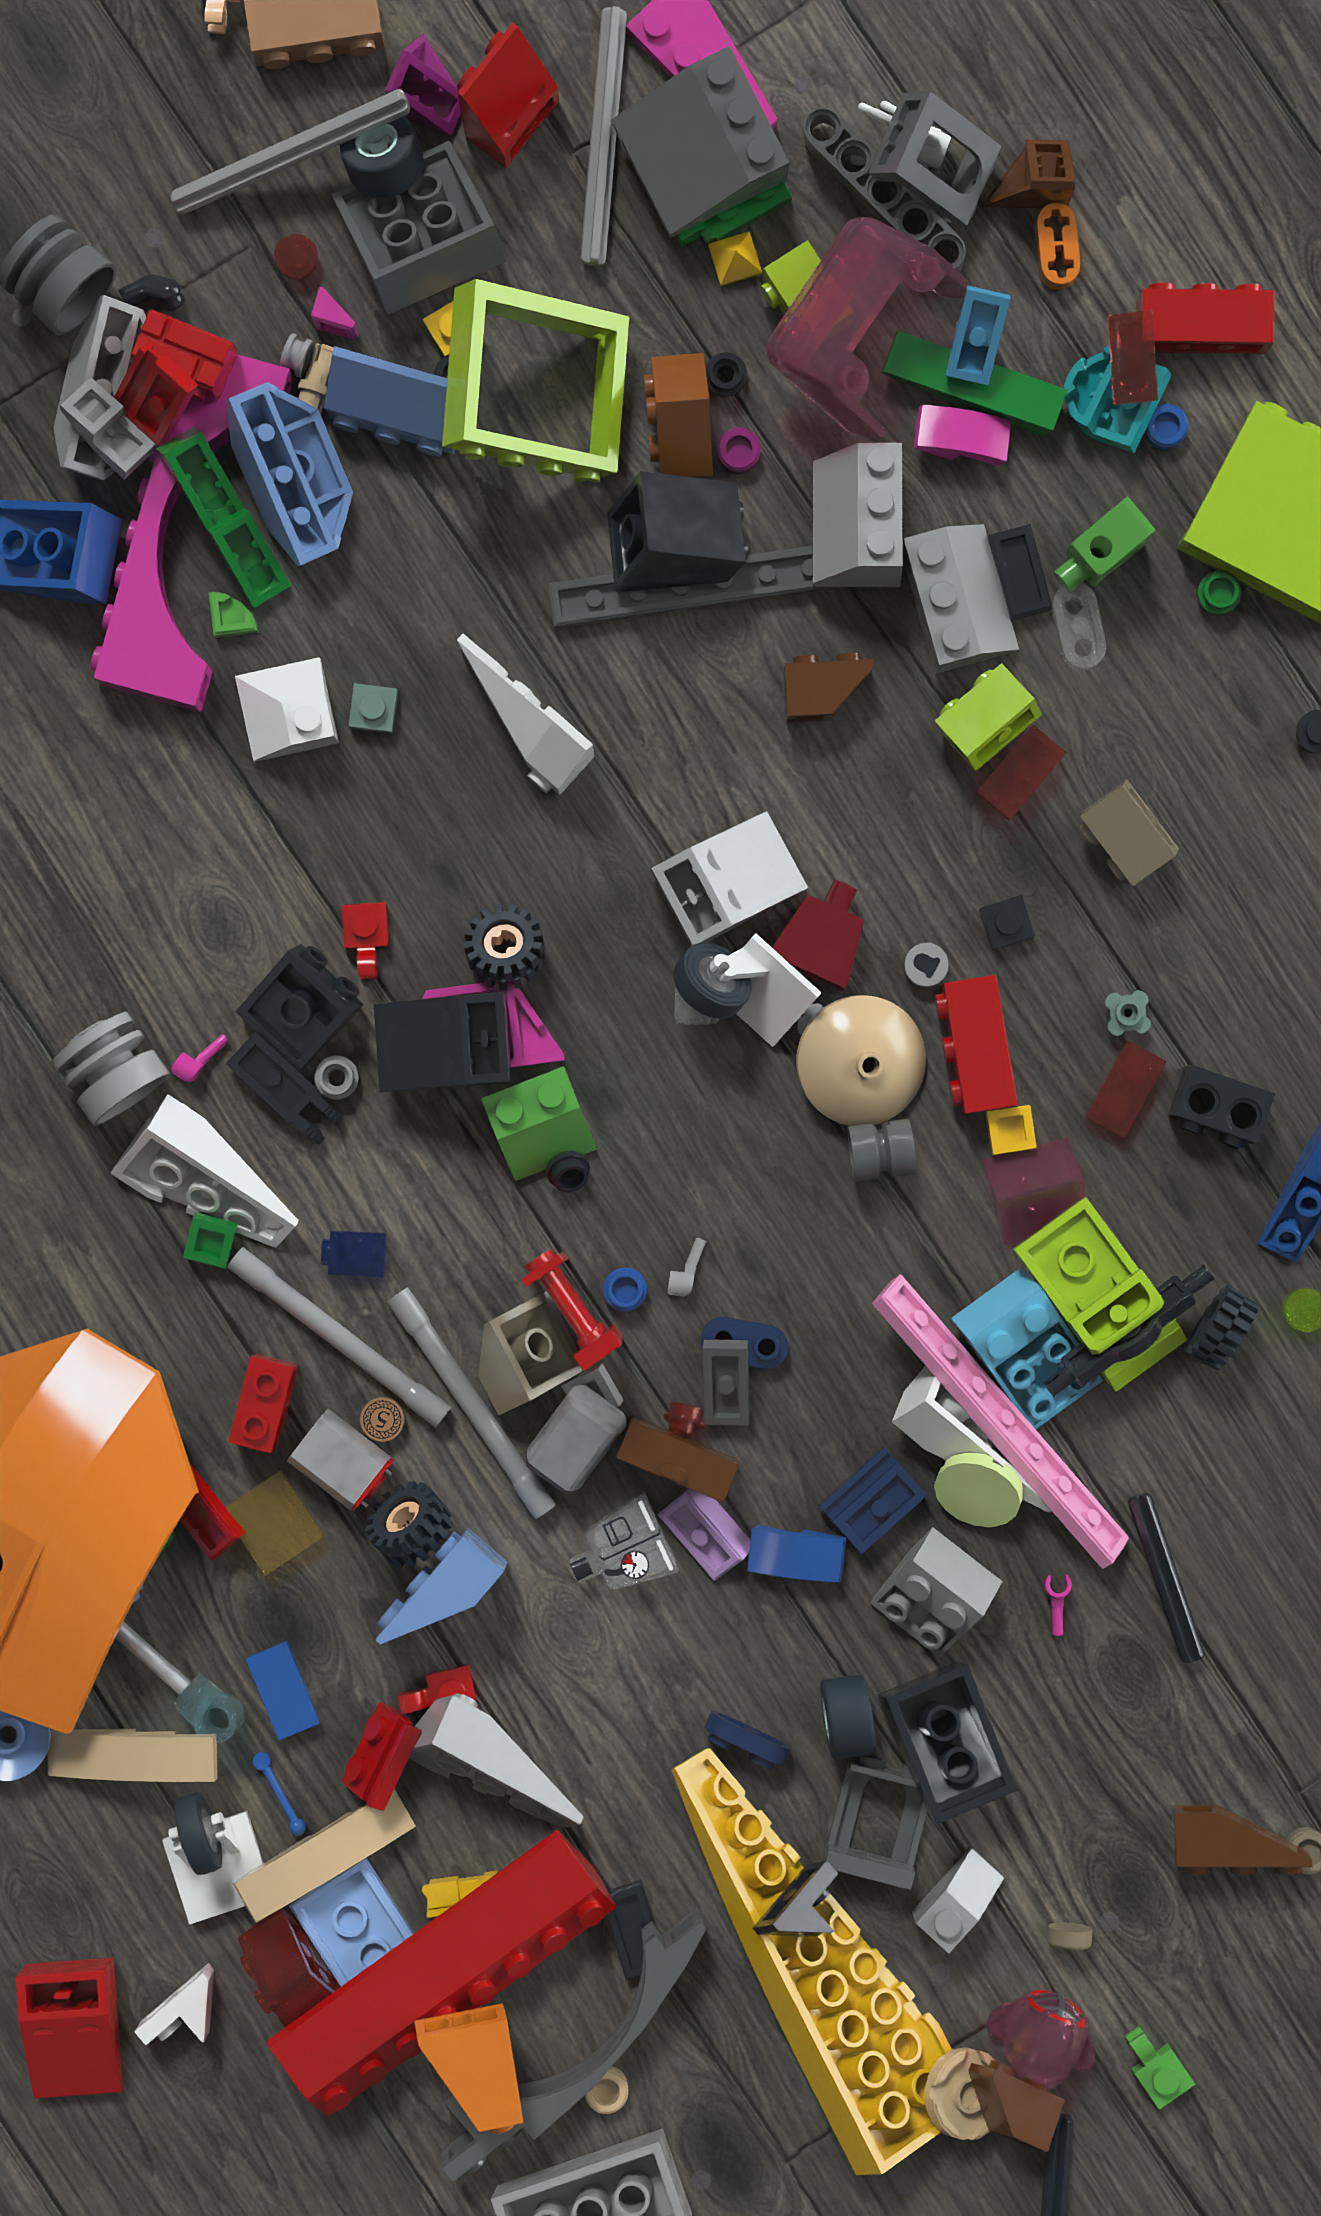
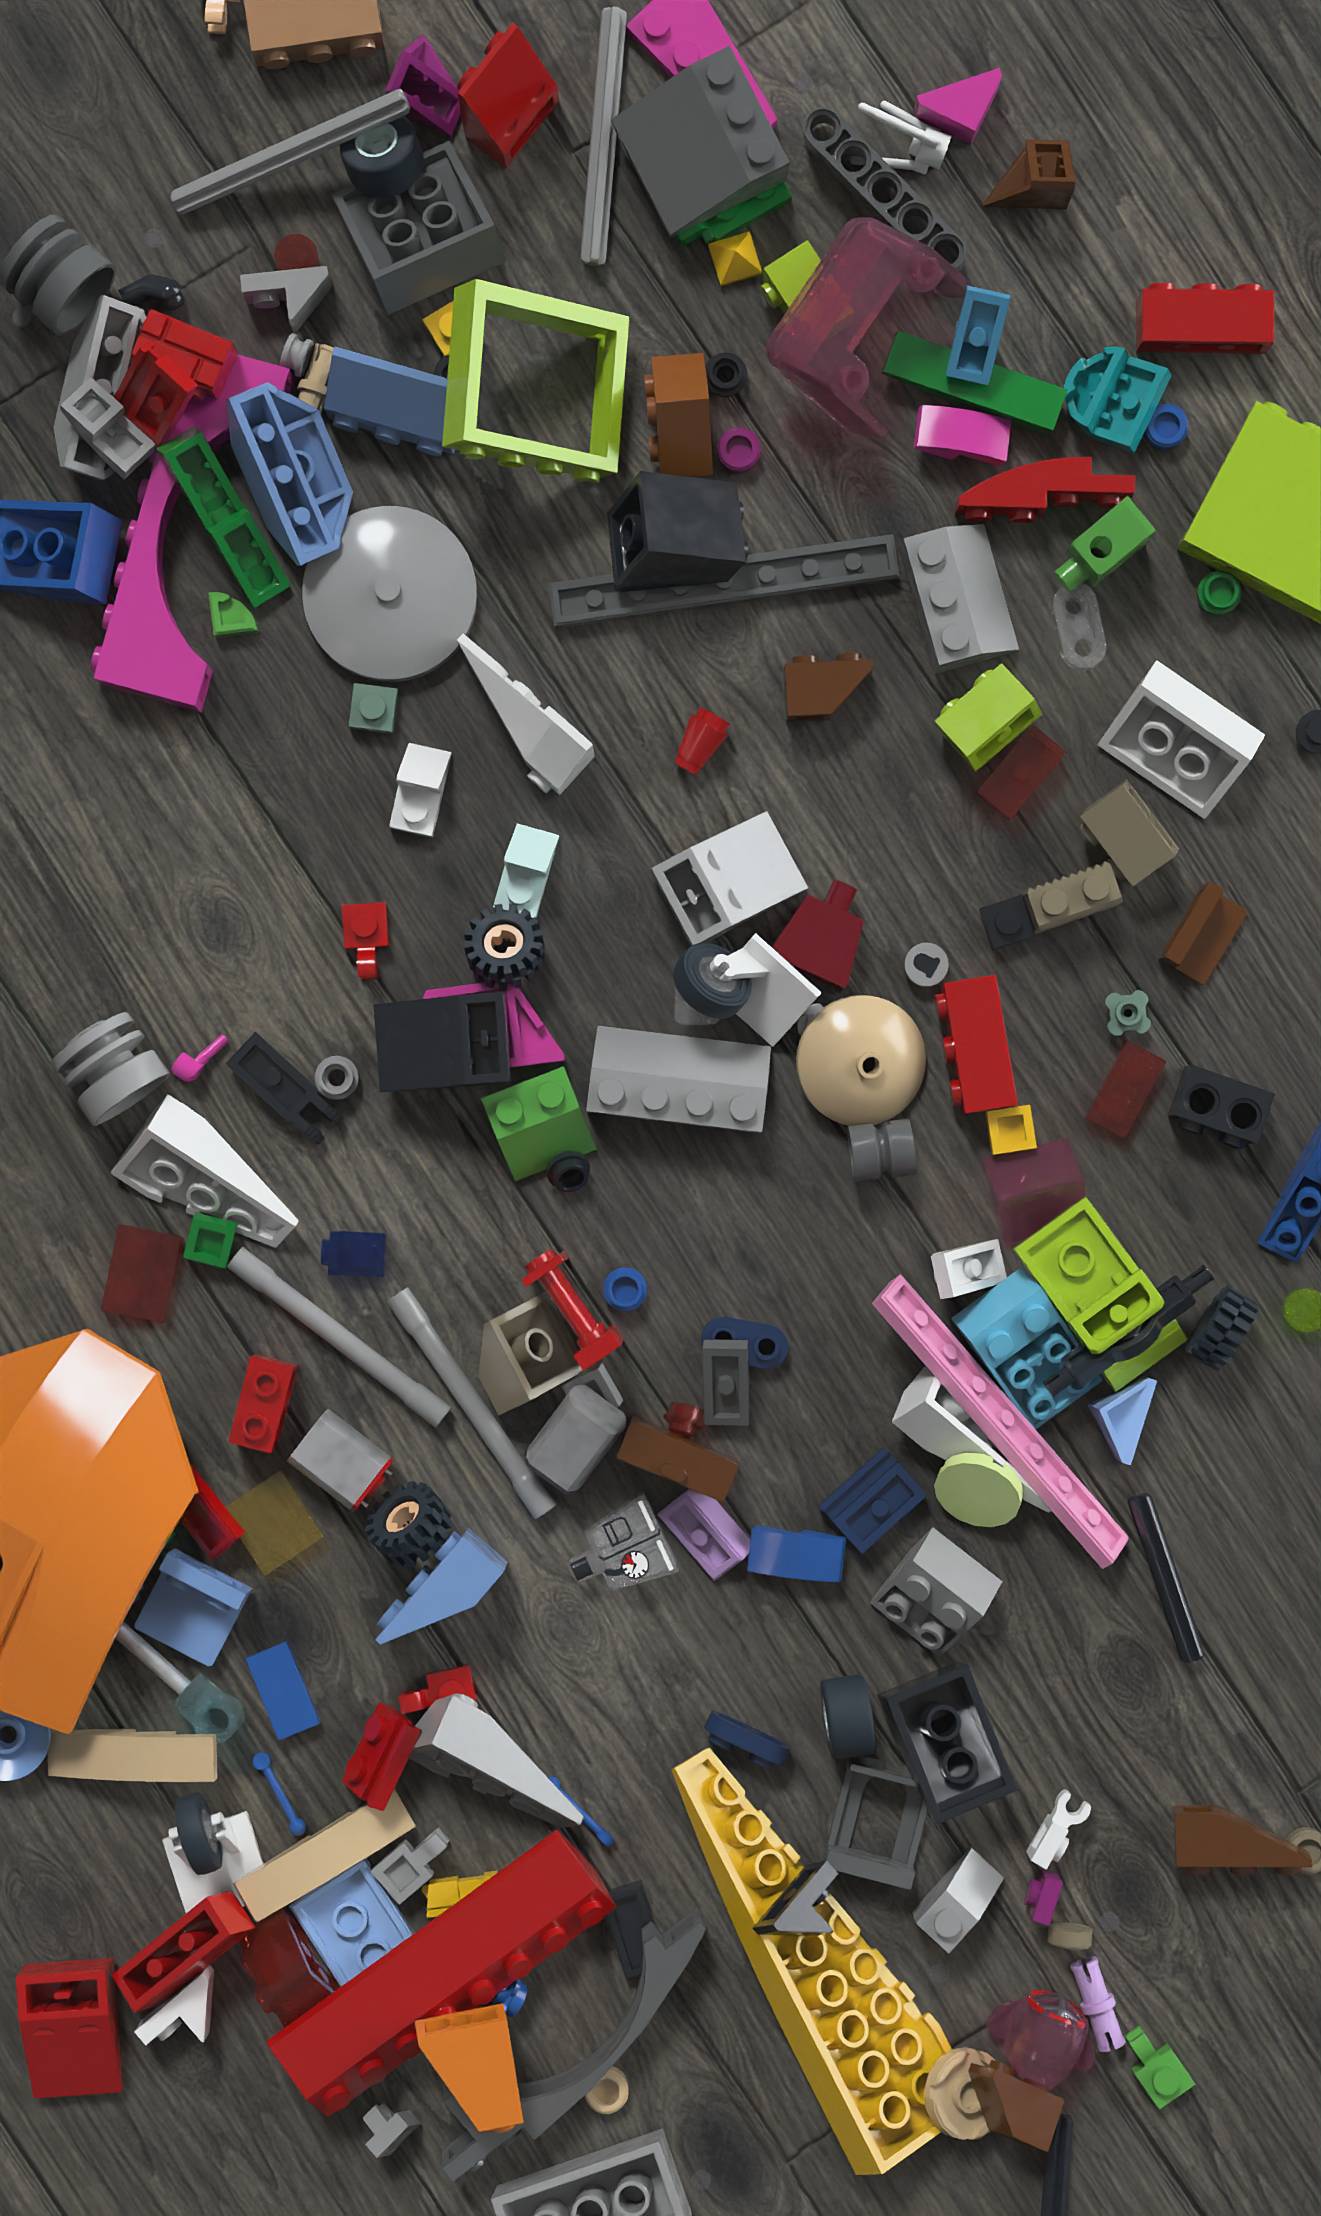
white slope [235,657,339,762] -> none
black plate [235,944,364,1072] -> none
dark pink slope [311,287,359,340] -> none
medium nougat tile [360,1397,405,1442] -> none
light grey hand [668,1237,706,1297] -> none
light grey slope [813,443,903,587] -> none
dark grey panel [868,91,1001,226] -> none
black tile [988,524,1053,621] -> none
orange beam [1035,203,1080,290] -> none
dark pink hand [1043,1574,1072,1636] -> none
clear red plate [1108,310,1158,405] -> none
none -> clear red plate [101,1224,183,1323]
none -> red brick [111,1890,256,2013]
none -> medium blue bracket [134,1548,253,1666]
none -> light grey slope [240,266,332,333]
none -> light grey dish [302,506,478,682]
none -> light grey tile [363,2103,421,2158]
none -> light grey plate [370,1827,450,1905]
none -> white slope [389,743,452,838]
none -> blue plate [489,1979,528,2017]
none -> light aqua slope [493,824,559,919]
none -> blue hinge [548,1776,615,1847]
none -> light grey slope [586,1026,771,1134]
none -> red cone [674,706,730,775]
none -> dark pink slope [913,68,1002,145]
none -> white slope [931,1239,1007,1299]
none -> red slope [955,457,1135,523]
none -> dark tan brick [1022,862,1123,934]
none -> magenta plate [1024,1869,1063,1926]
none -> white plate [1026,1789,1091,1869]
none -> lavender pin [1070,1956,1126,2052]
none -> light blue slope [1088,1376,1157,1465]
none -> white slope [1097,661,1265,819]
none -> reddish brown panel [1158,881,1247,985]

